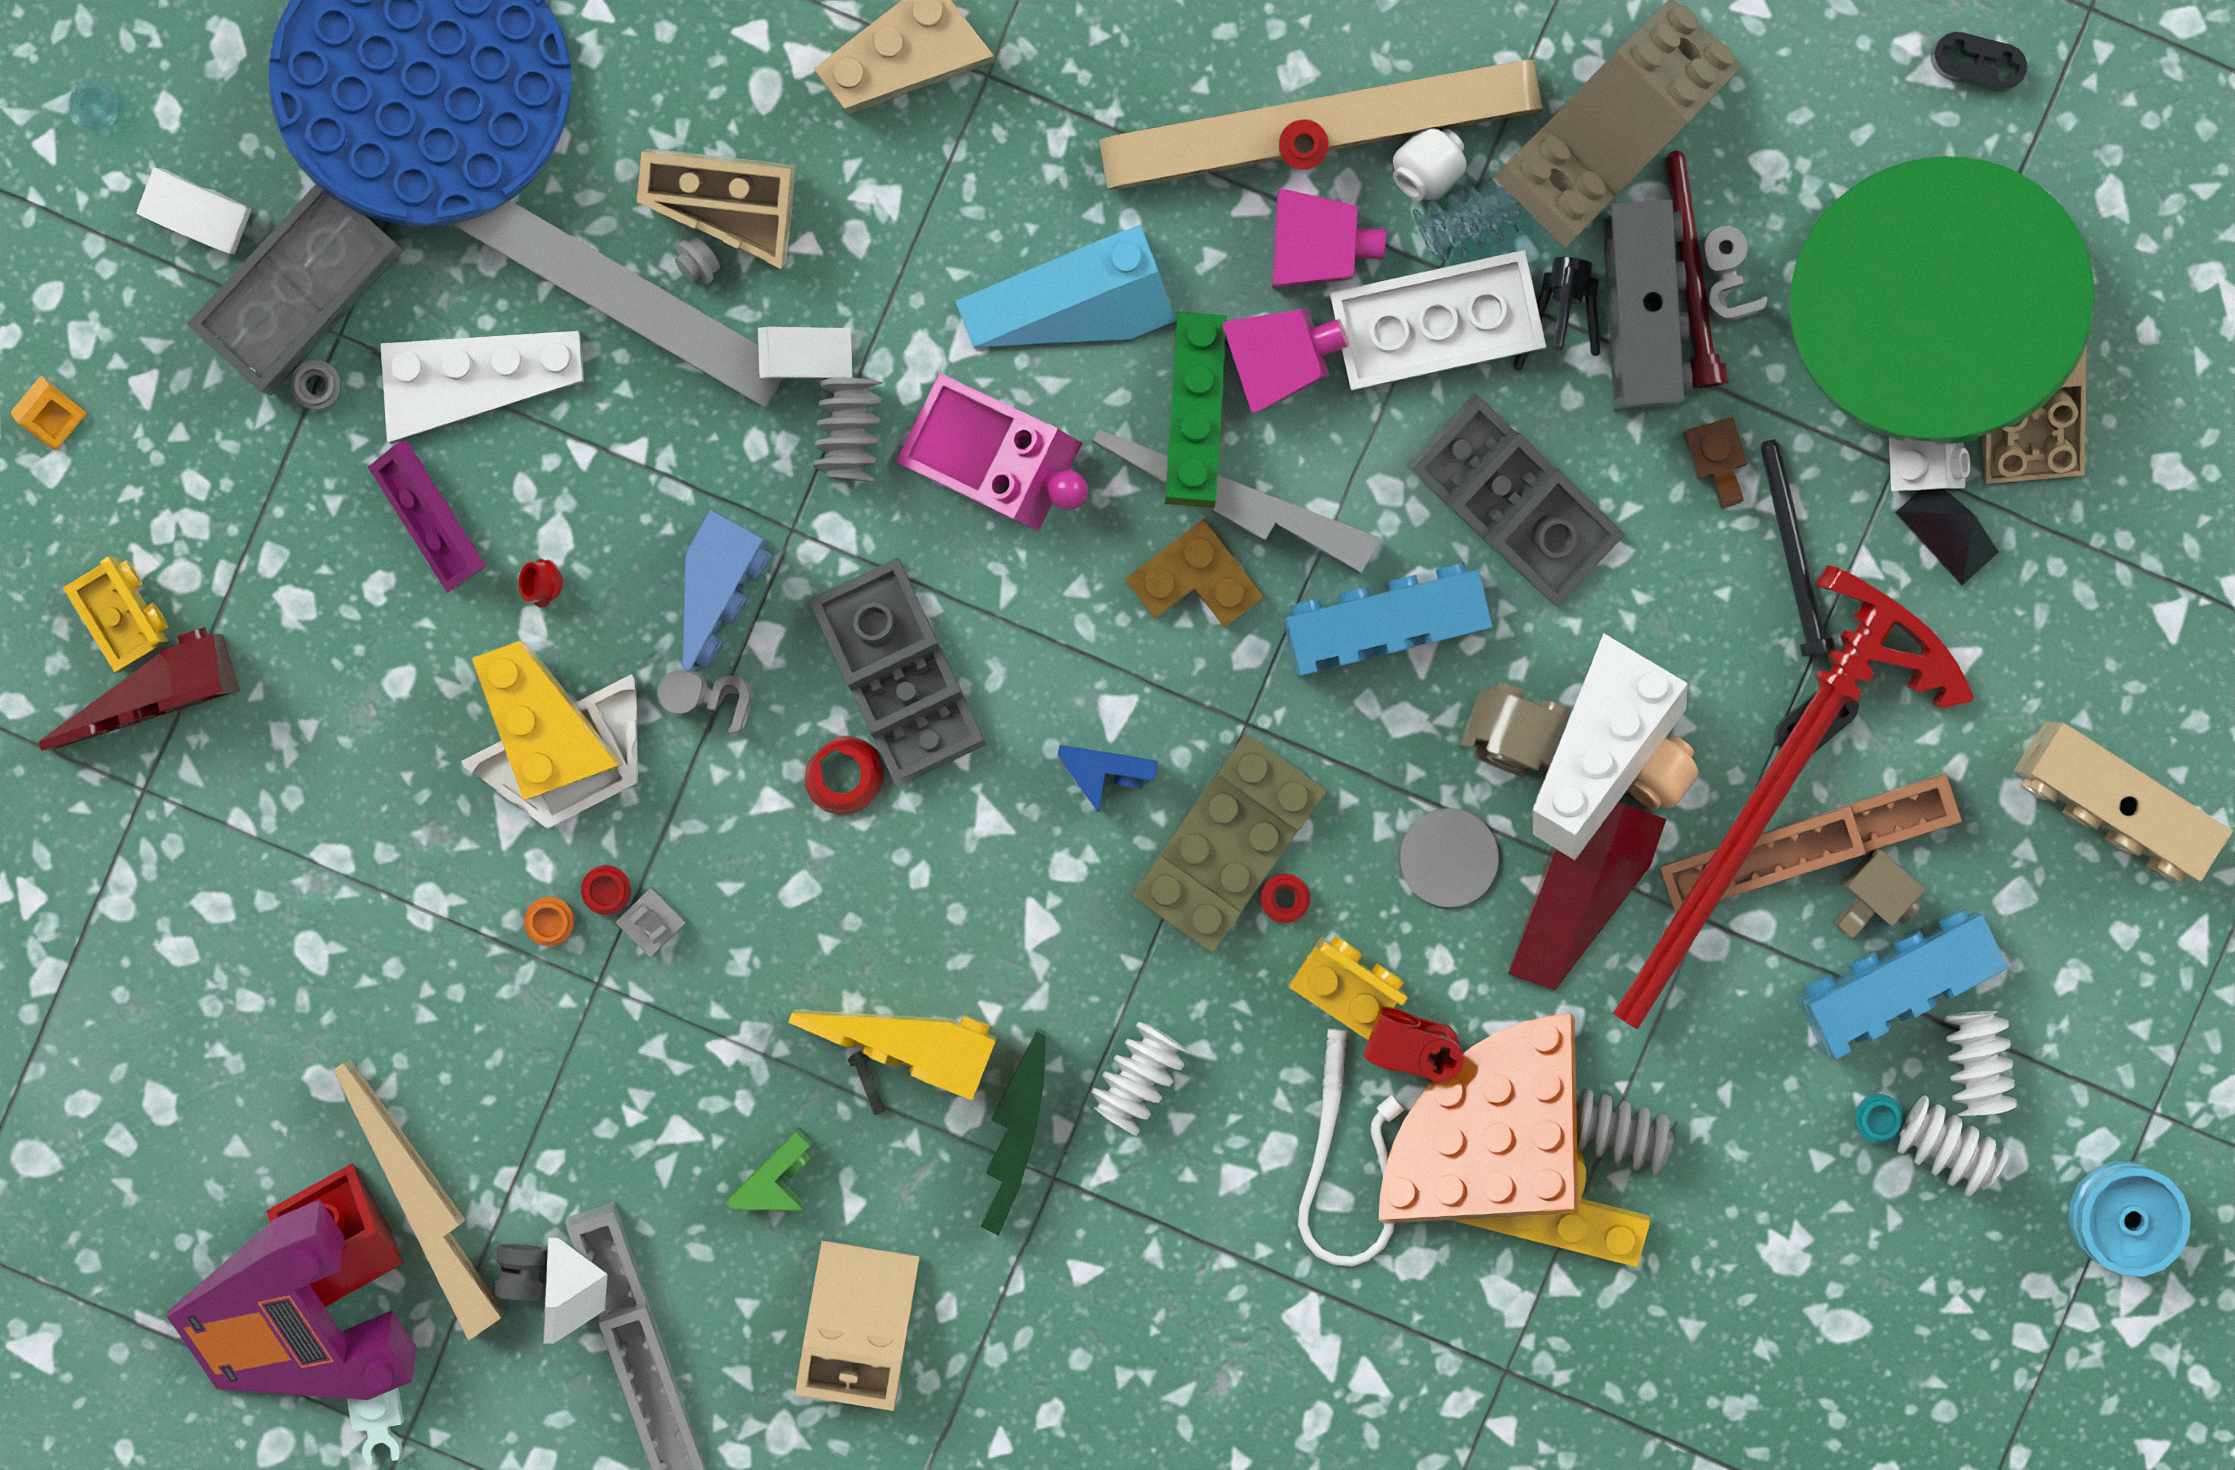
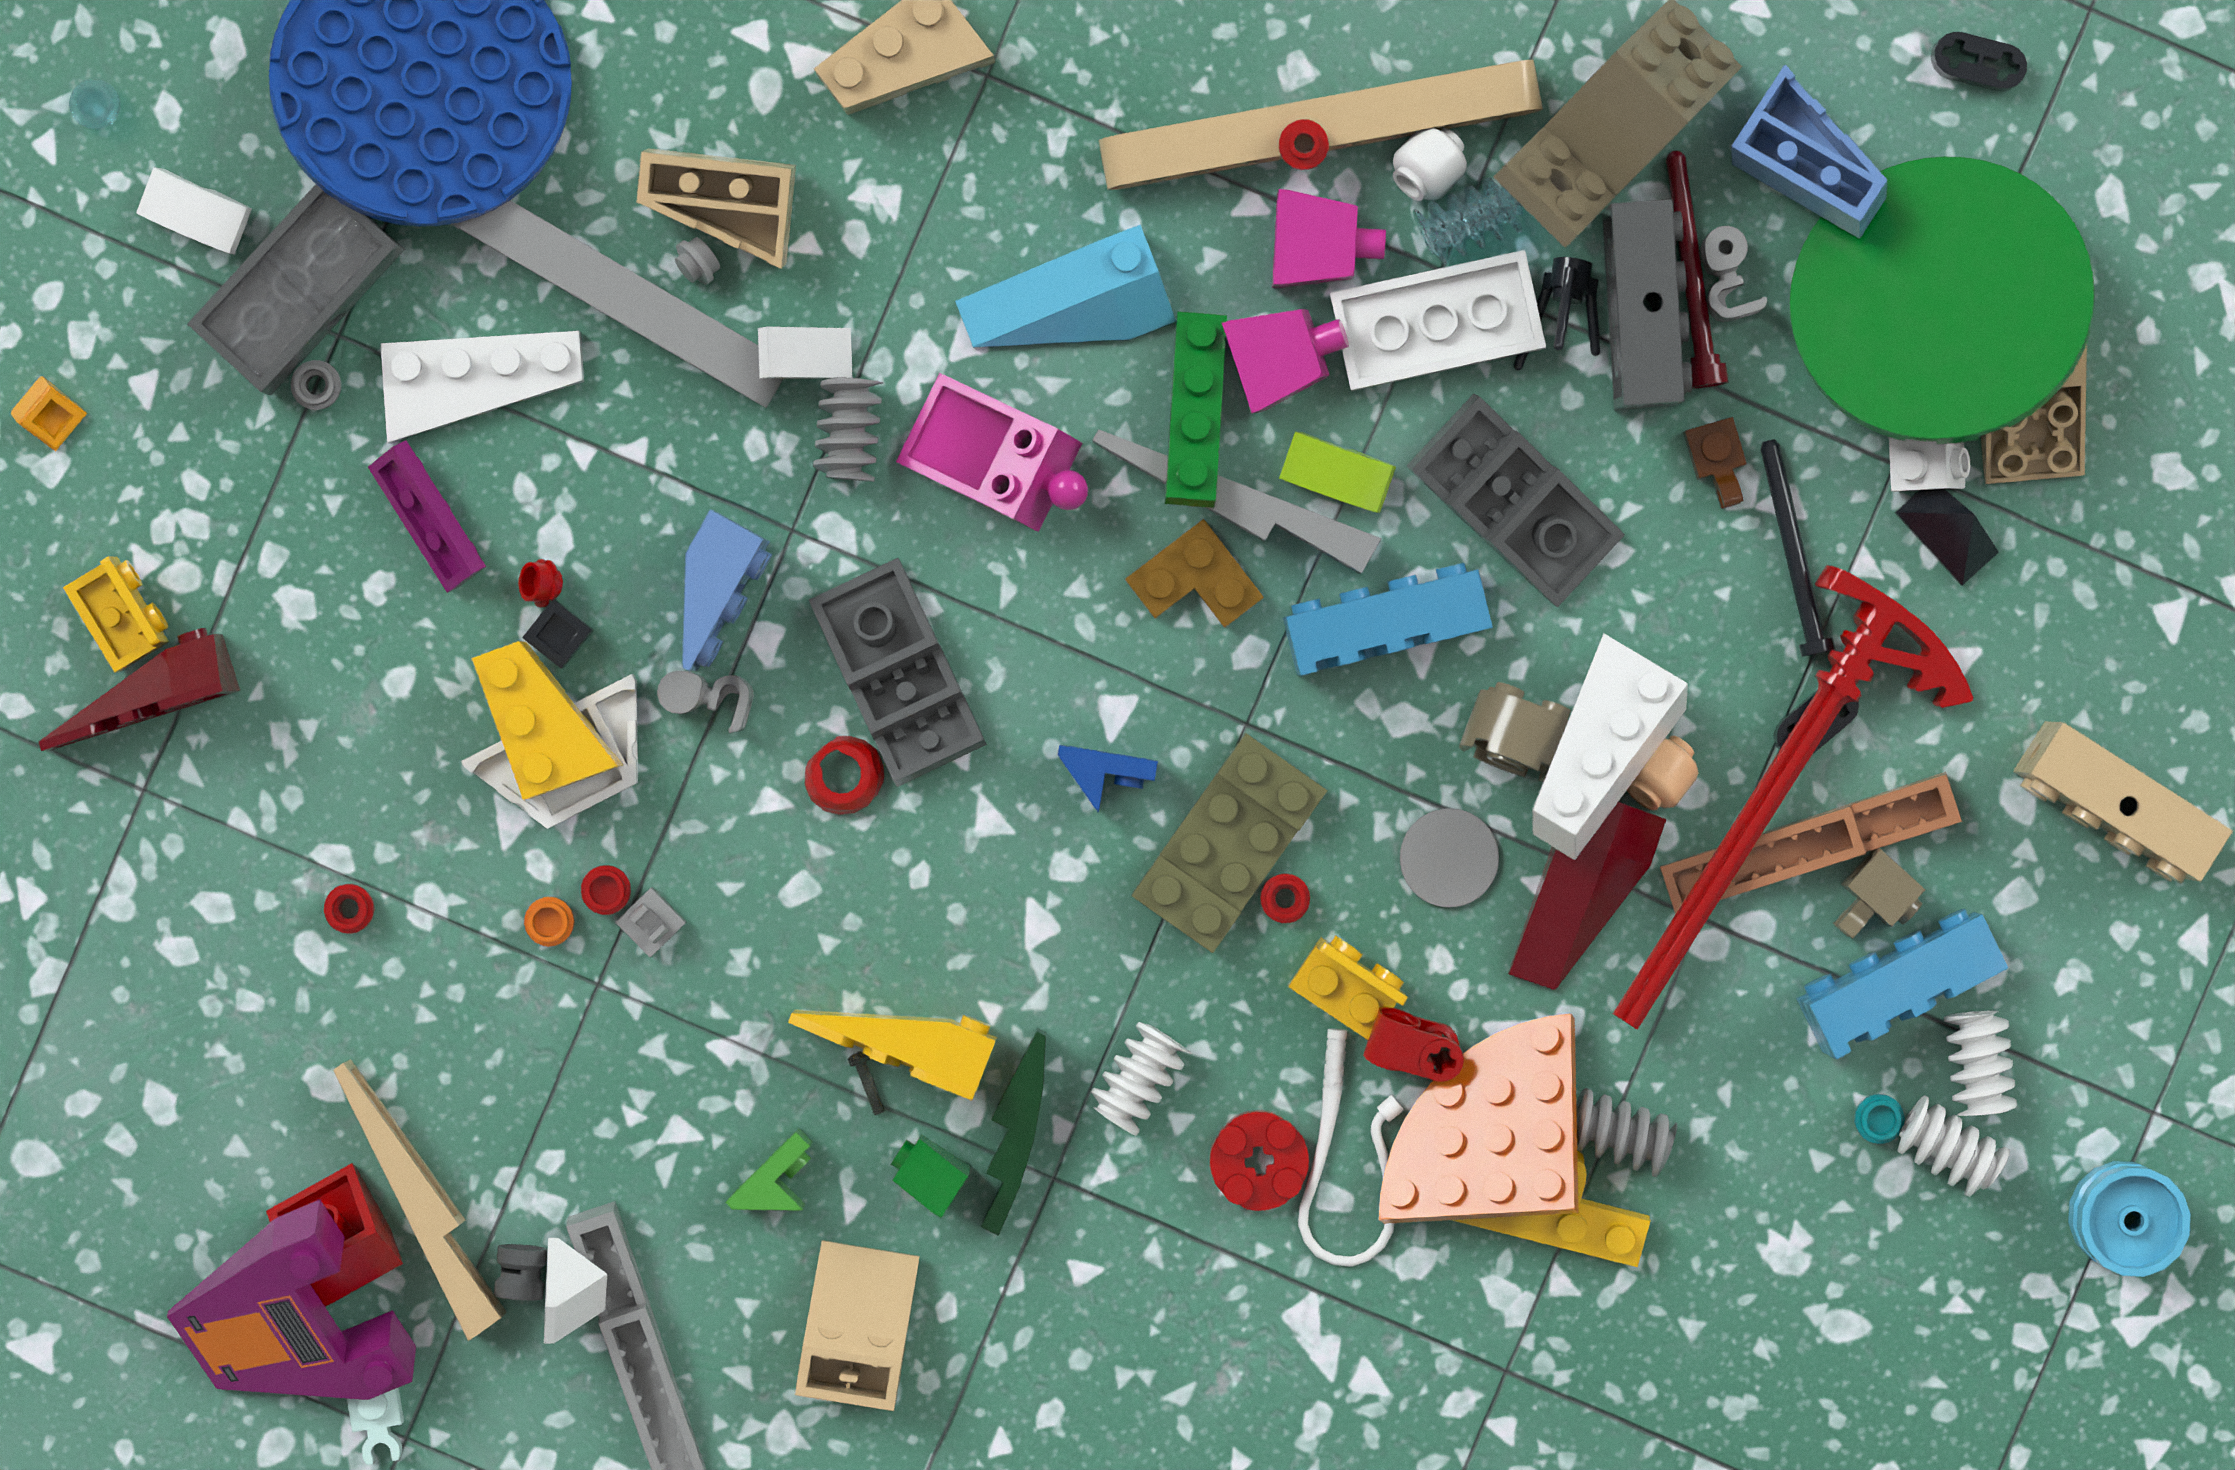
none -> red plate [324,884,374,934]
none -> black plate [522,599,594,669]
none -> green slope [891,1134,971,1218]
none -> red plate [1209,1110,1309,1211]
none -> lime slope [1279,431,1396,513]
none -> medium blue wedge [1731,65,1887,239]

